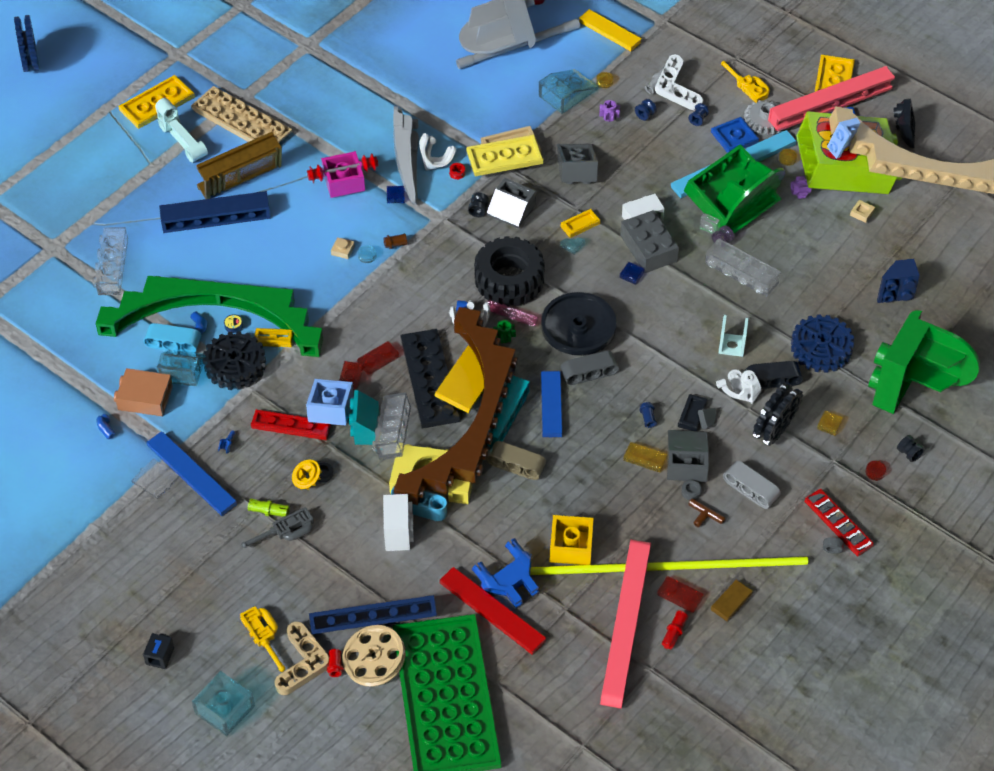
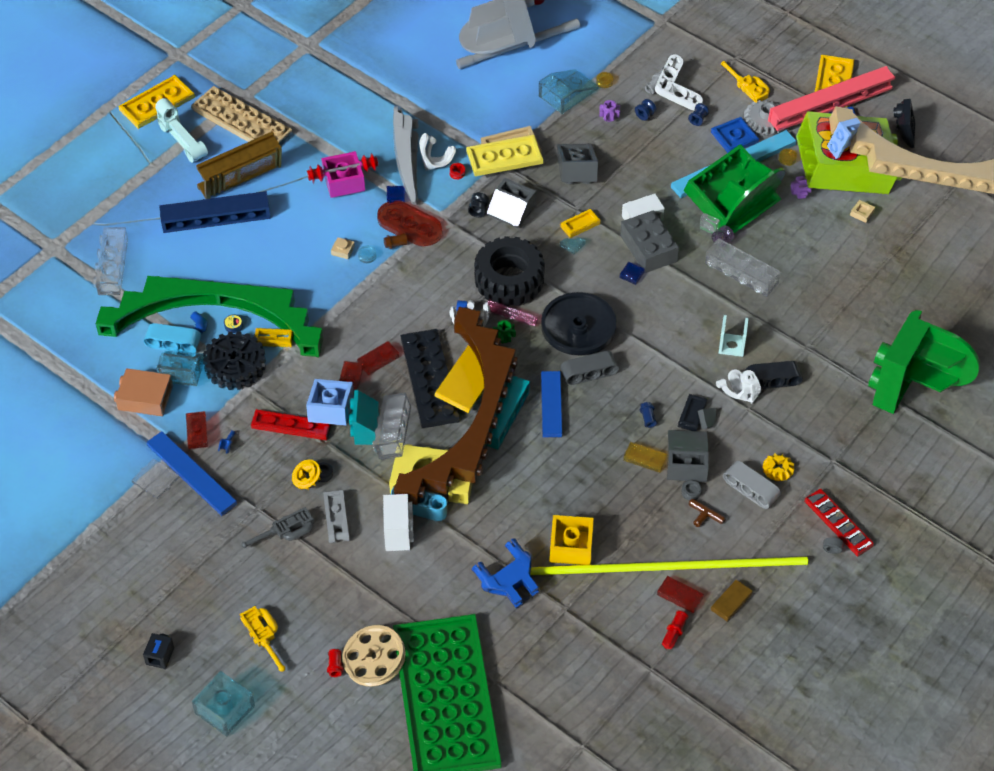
dark blue piece [14,15,39,72] -> none
blue arm [96,414,115,439] -> none
lime pin [248,498,290,517] -> none
tan beam [275,622,329,695] -> none
dark blue brick [309,595,437,635] -> none
red tile [440,567,546,655] -> none
dark tan beam [486,441,546,480] -> none
yellow tile [579,9,641,52] -> none
coral beam [600,539,651,709] -> none
black piece [753,382,803,446] -> none
dark blue piece [791,314,854,373] -> none
clear yellow tile [817,411,843,436] -> none
clear red tile [865,460,886,481] -> none
dark blue slope [877,259,920,303] -> none
black wheel [897,435,925,462] -> none
none -> clear red plate [186,411,208,449]
none -> light grey plate [323,490,349,543]
none -> clear red tile [377,201,443,246]
none -> yellow gear [763,453,794,481]

